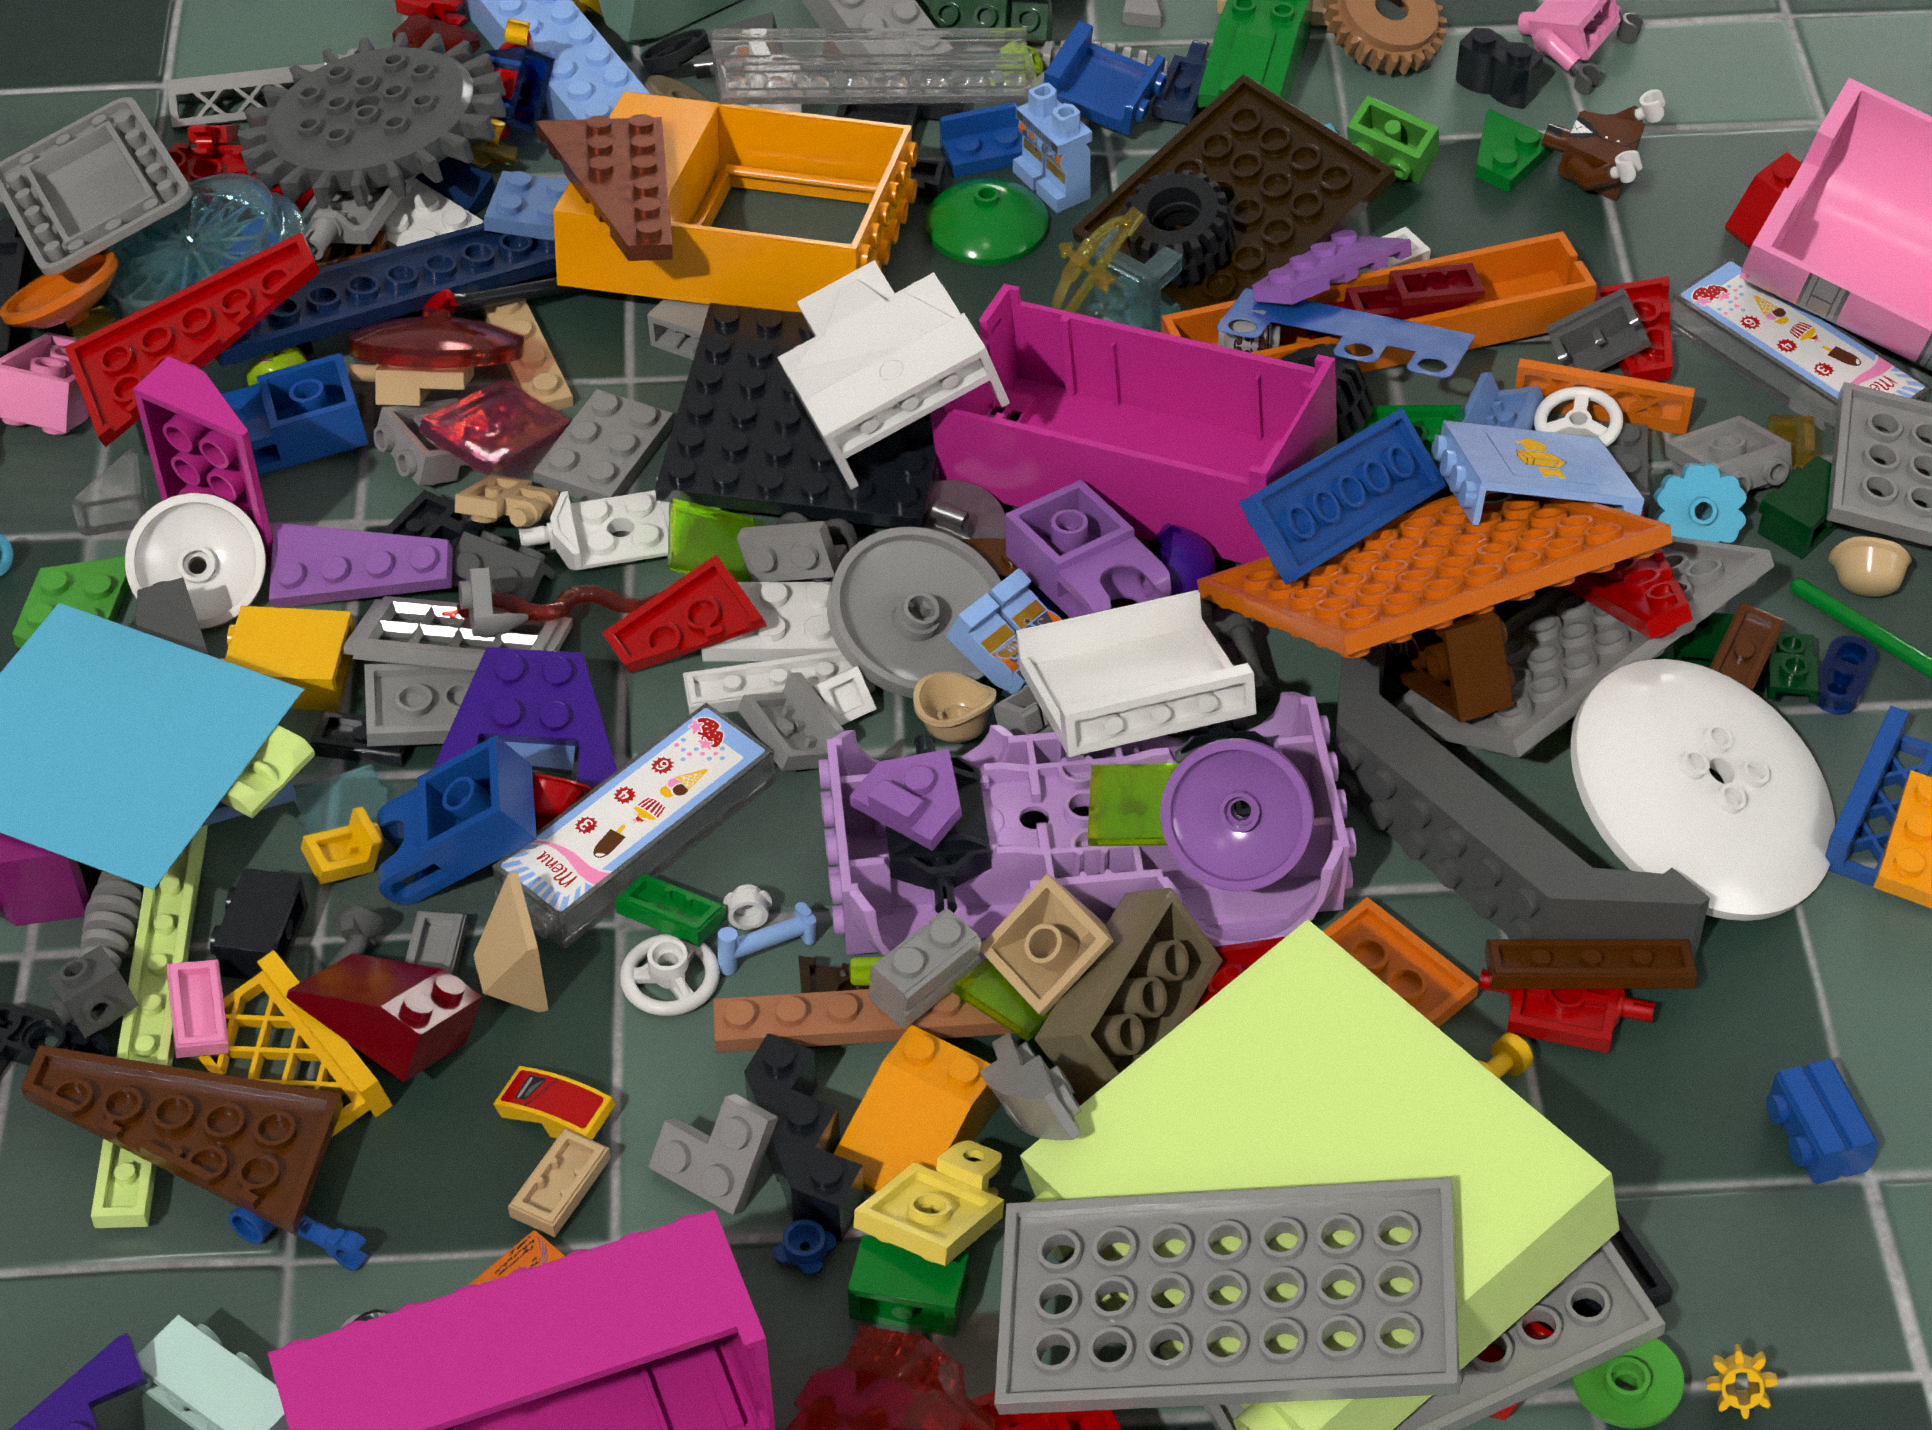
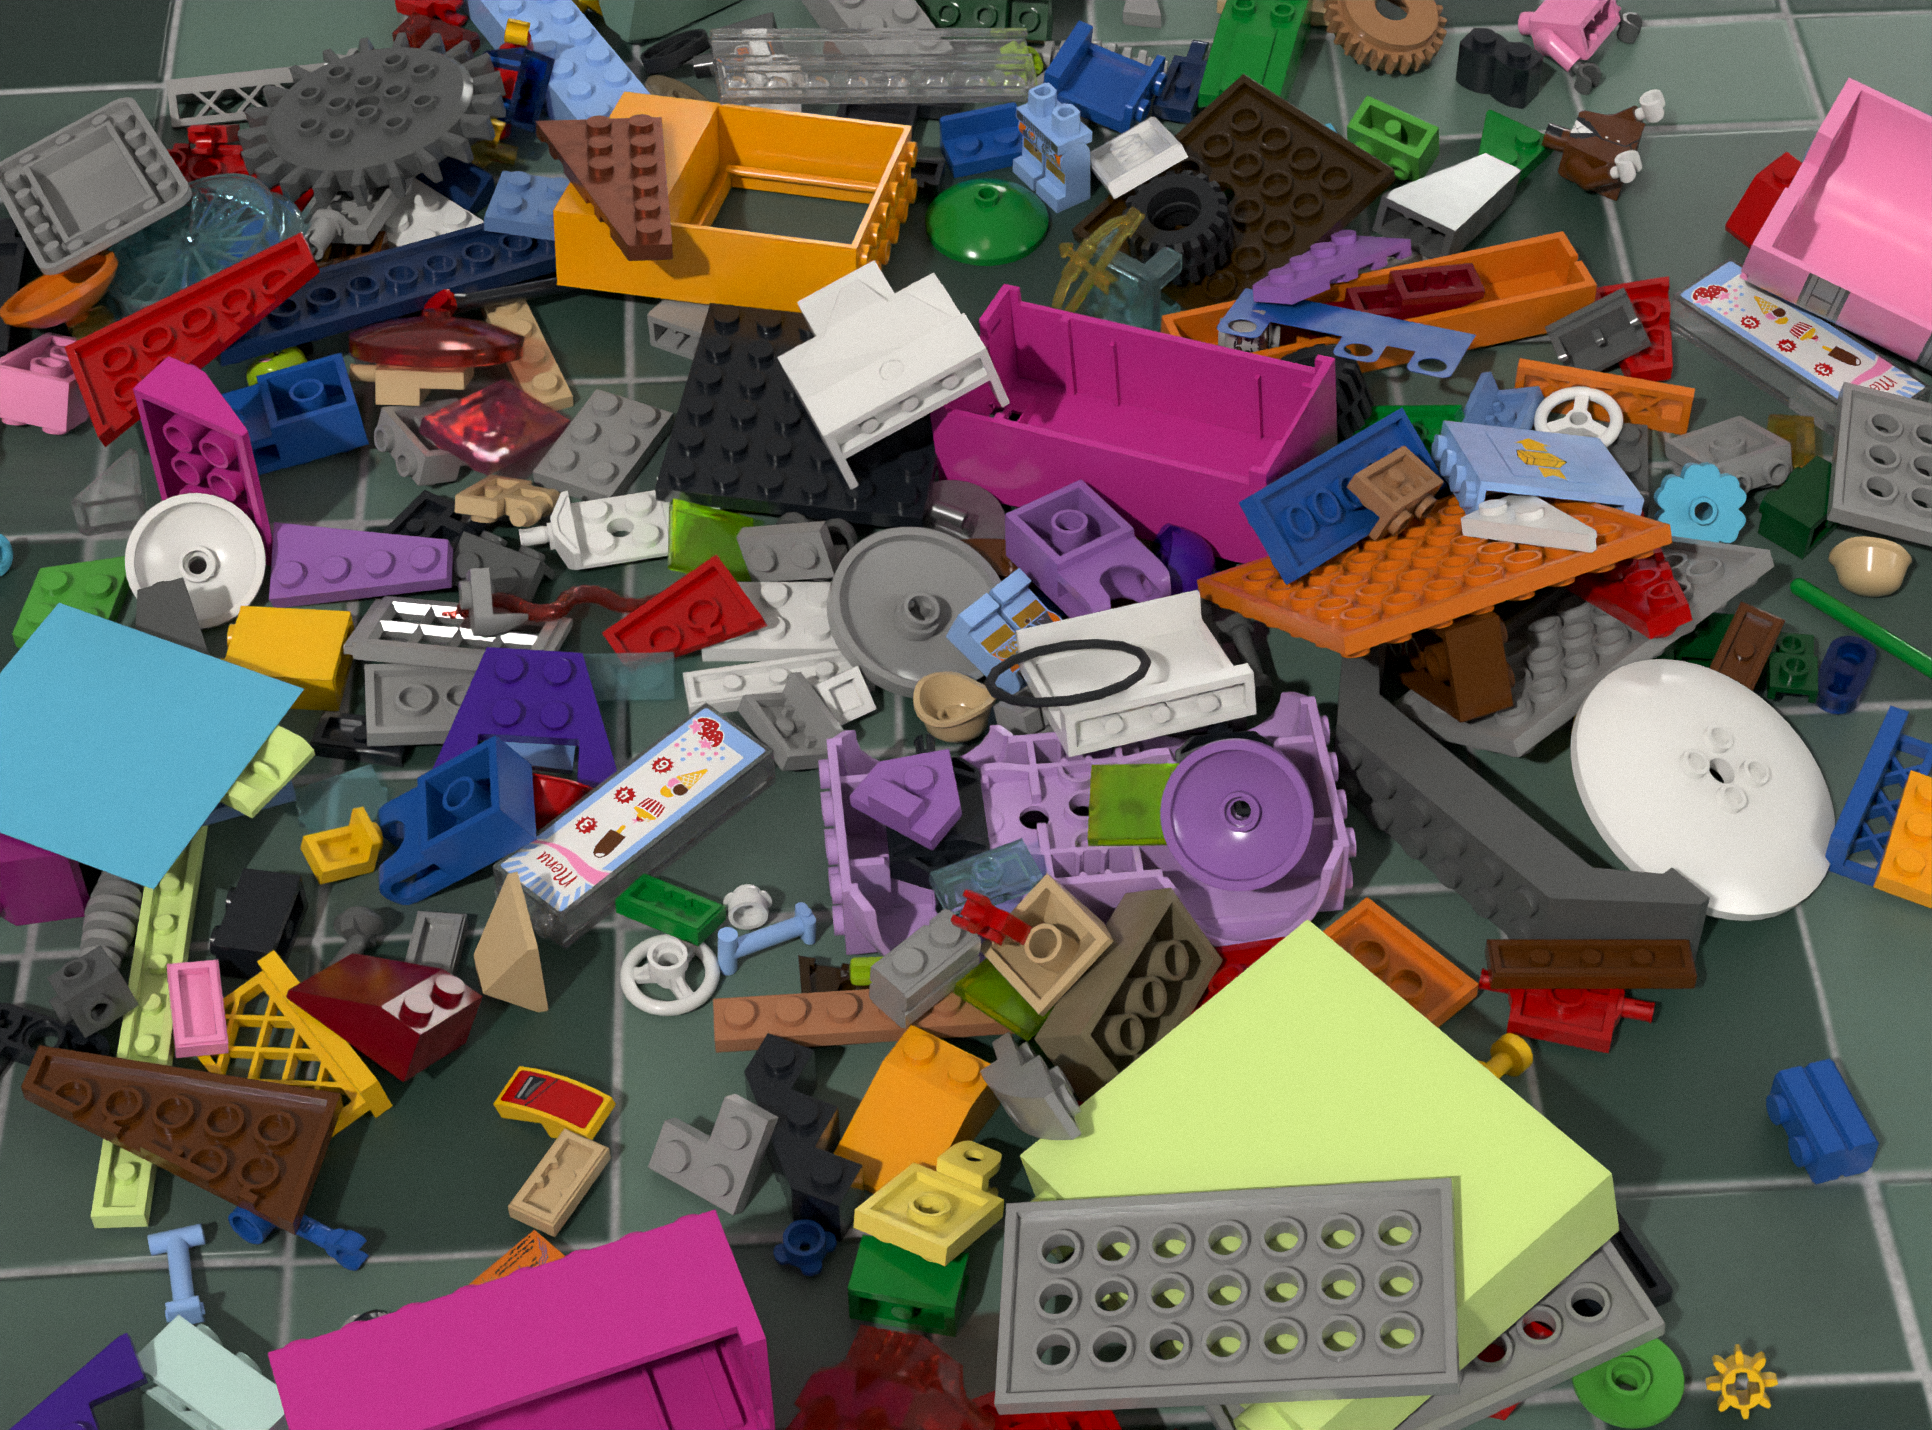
none -> light blue piece [148,1223,206,1324]
none -> clear light blue plate [583,652,675,701]
none -> clear light blue plate [929,838,1043,917]
none -> red plate [951,889,1032,946]
none -> black piece [984,639,1151,708]
none -> white tile [1090,116,1188,199]
none -> medium nougat bracket [1347,445,1444,542]
none -> slope [1372,153,1521,259]
none -> white wing [1461,493,1597,553]

